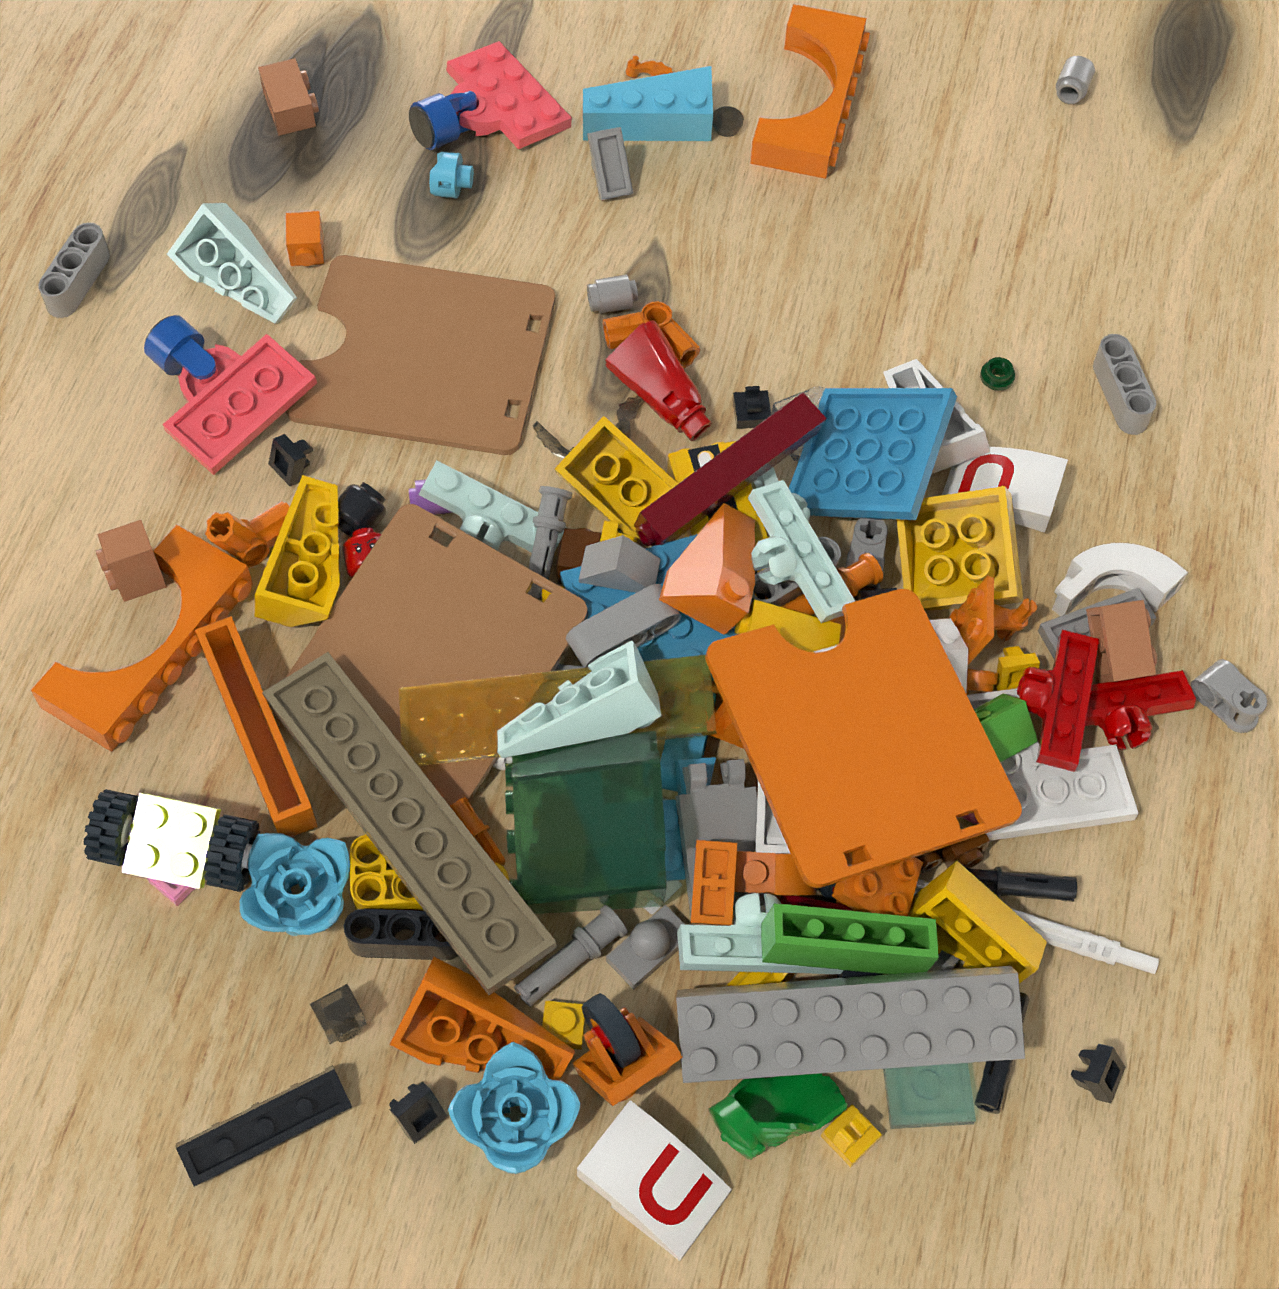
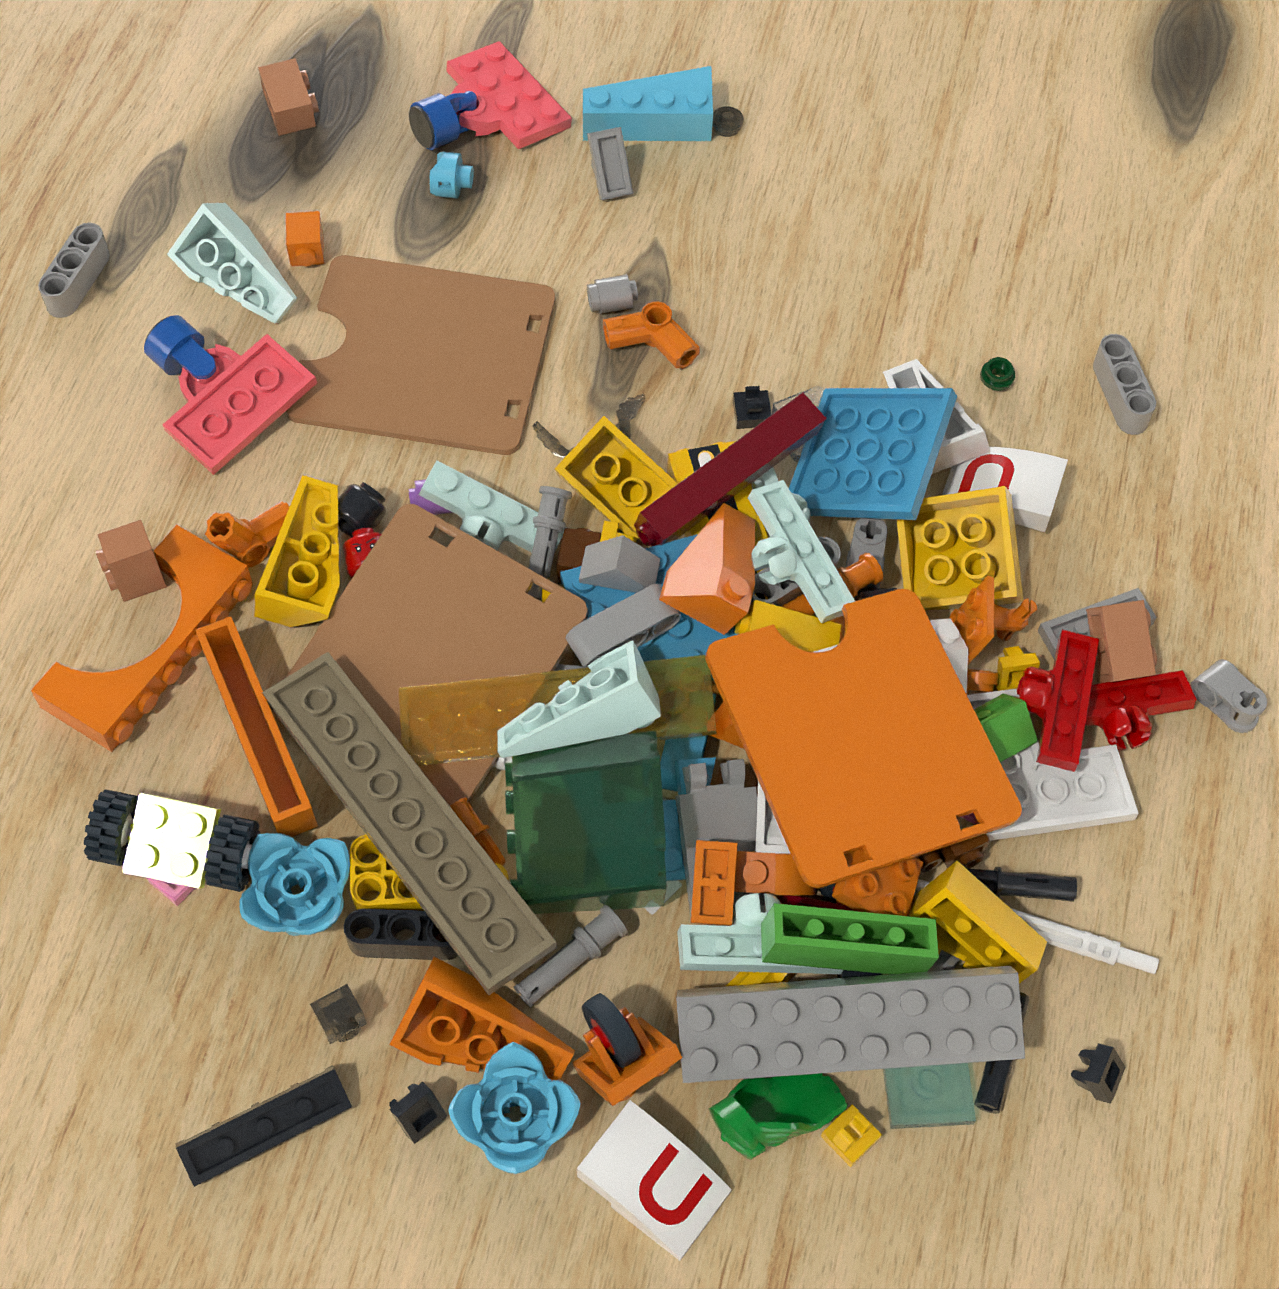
black tile [268,434,313,487] -> none
yellow plate [542,1000,585,1049] -> none
red piece [605,320,712,441] -> none
light grey tile [606,905,685,990] -> none
orange piece [626,56,673,78] -> none
orange arch [750,4,870,179] -> none
white arch [1052,543,1188,616] -> none
light grey brick [1056,56,1095,104] -> none

